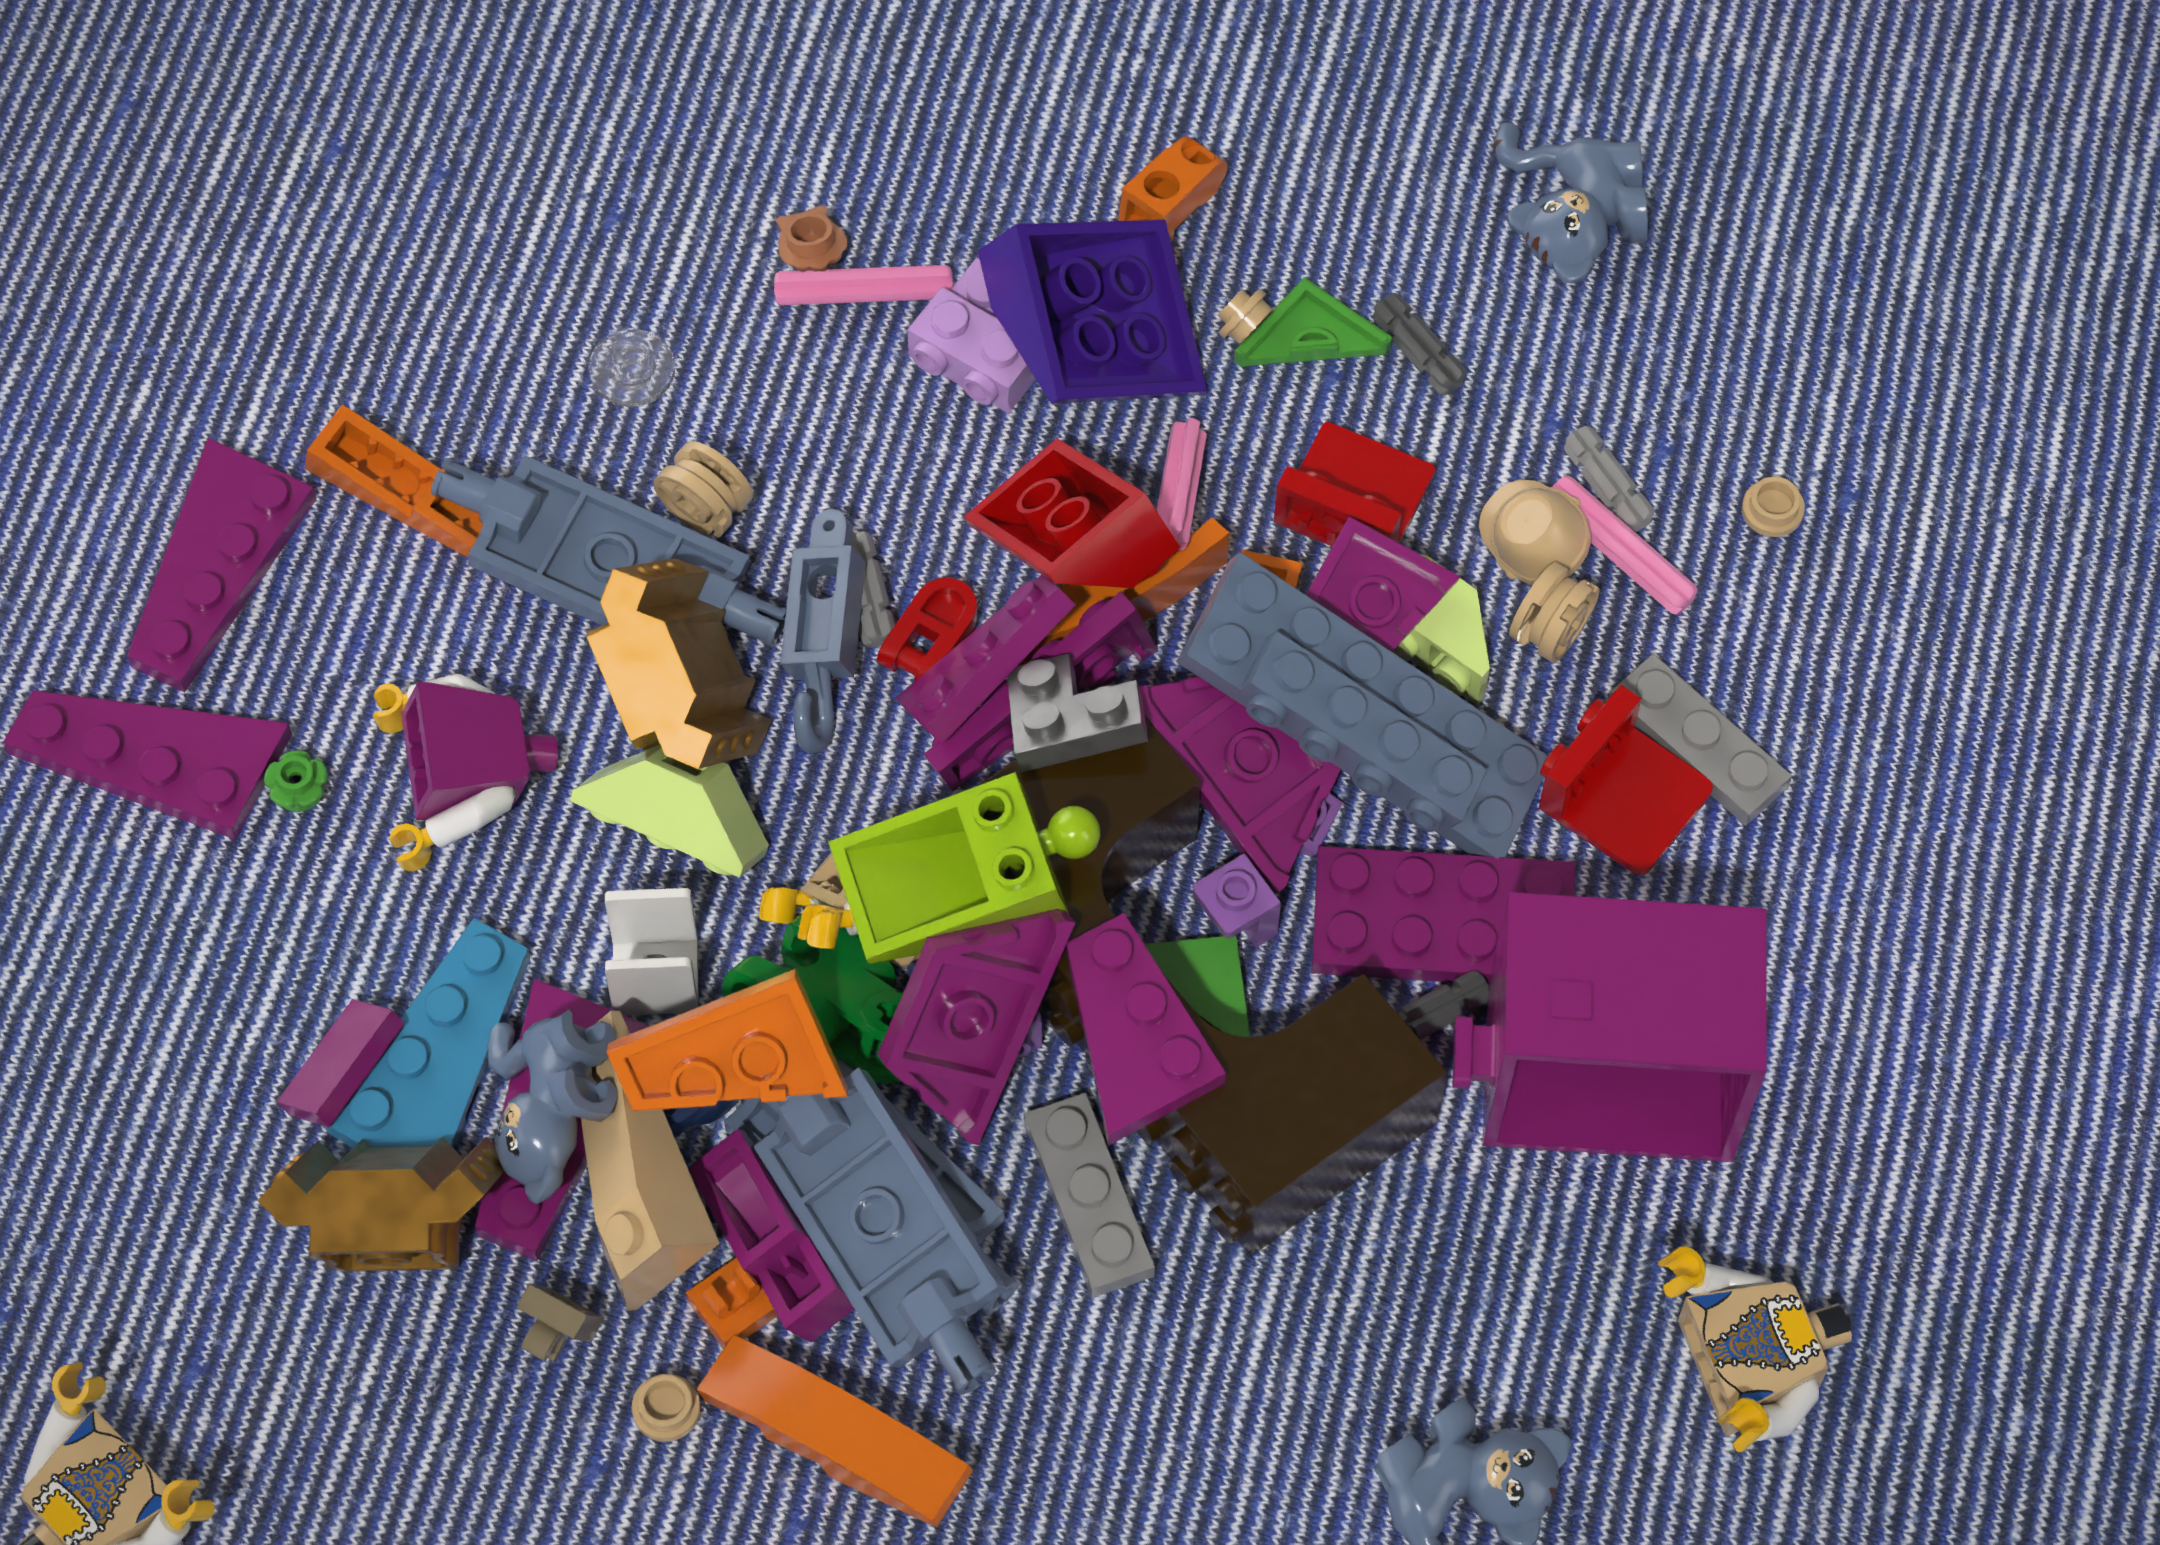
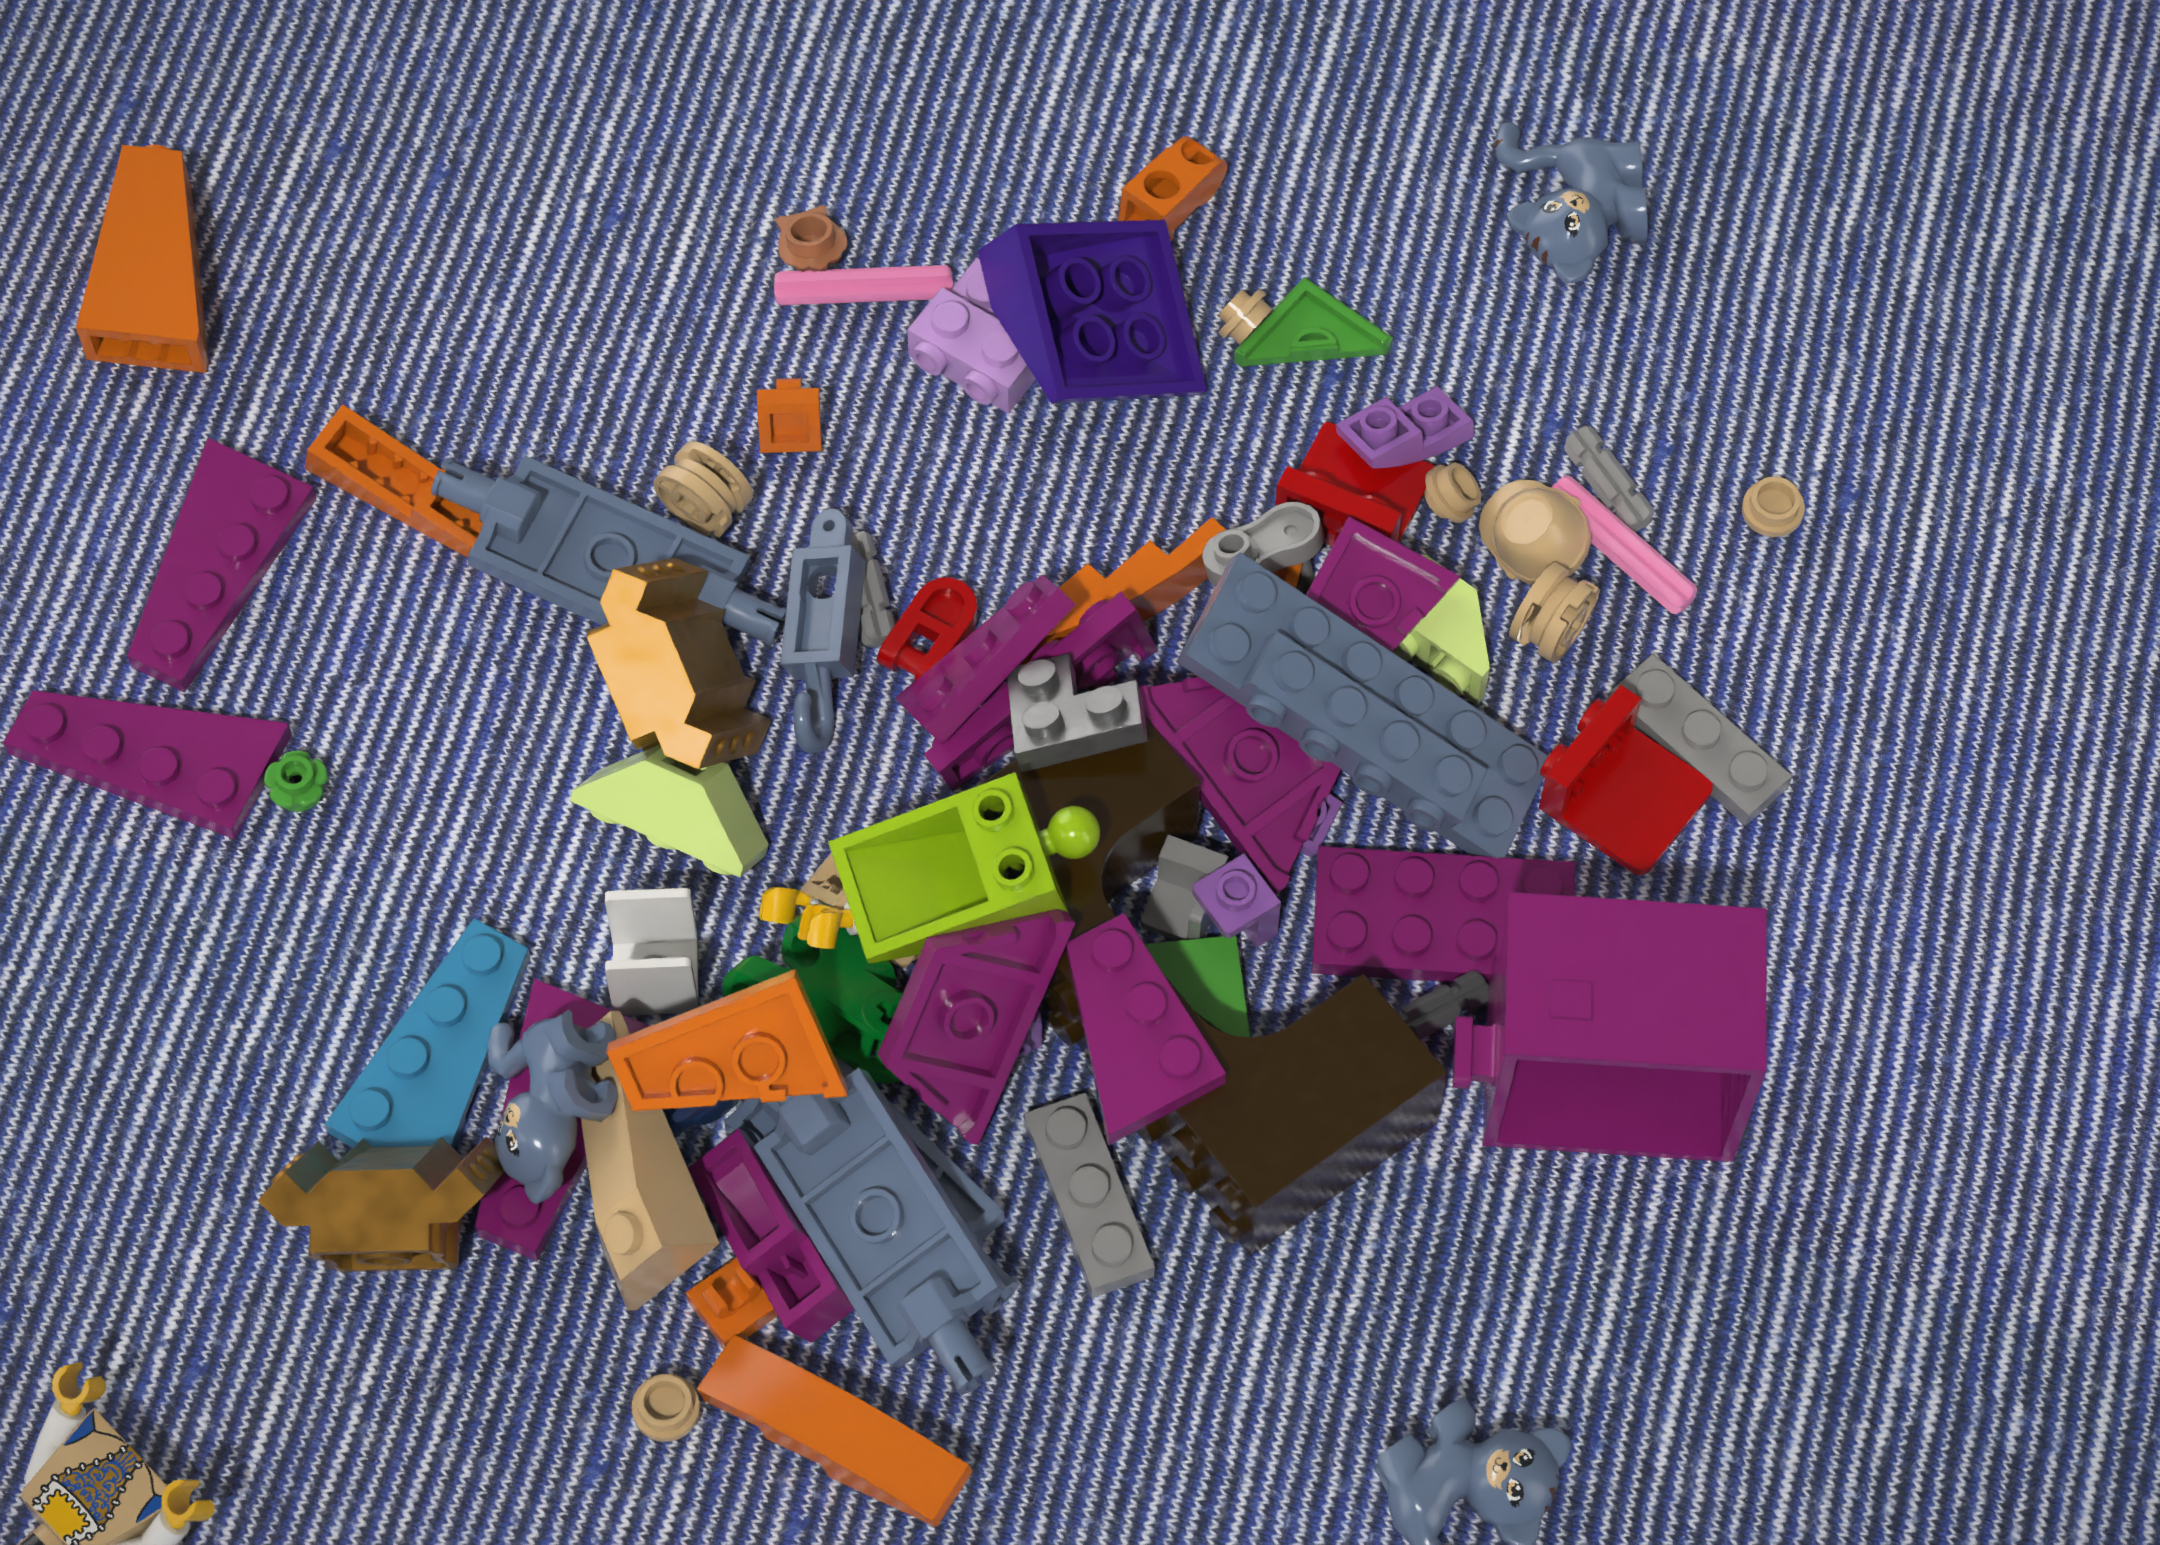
magenta tile [277,999,405,1127] -> none
magenta torso [372,674,558,872] -> none
dark tan tile [516,1284,604,1362] -> none
clear piece [589,329,675,407] -> none
red slope [964,438,1181,588] -> none
bright pink axle [1157,418,1207,551] -> none
dark grey axle [1373,293,1467,396] -> none
torso [1657,1246,1852,1452] -> none
none -> orange slope [76,144,209,373]
none -> orange tile [757,378,822,453]
none -> light grey panel [1141,835,1229,941]
none -> light grey piece [1202,502,1324,592]
none -> medium lavender slope [1336,386,1474,468]
none -> tan plate [1424,462,1481,523]

